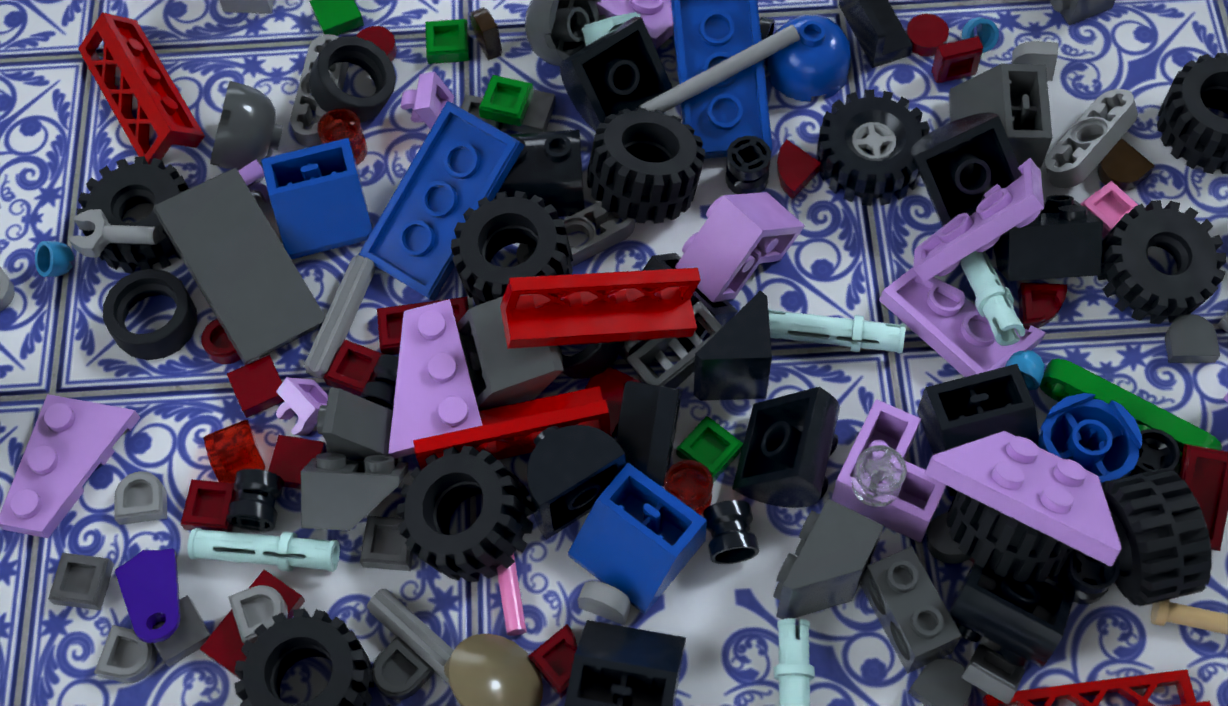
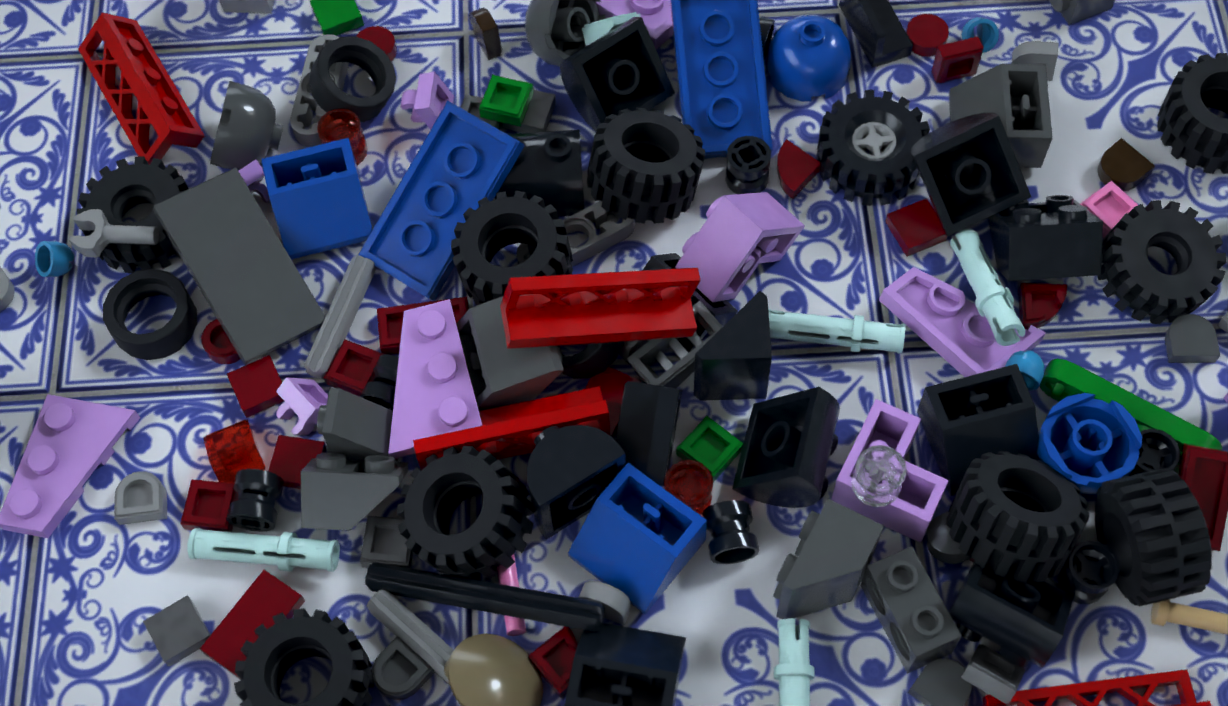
flat silver tile [48,553,114,610] -> none
light grey tile [94,625,157,683] -> none
dark purple piece [115,548,180,643] -> none
light grey tile [228,585,288,643] -> none
green tile [425,19,469,64] -> none
light grey bar [639,25,800,112] -> none
lavender wing [913,157,1044,282] -> none
lavender wing [925,431,1122,567] -> none
light grey beam [1044,89,1138,188] -> none
none -> black axle [365,562,605,632]
none -> dark red tile [885,198,947,257]

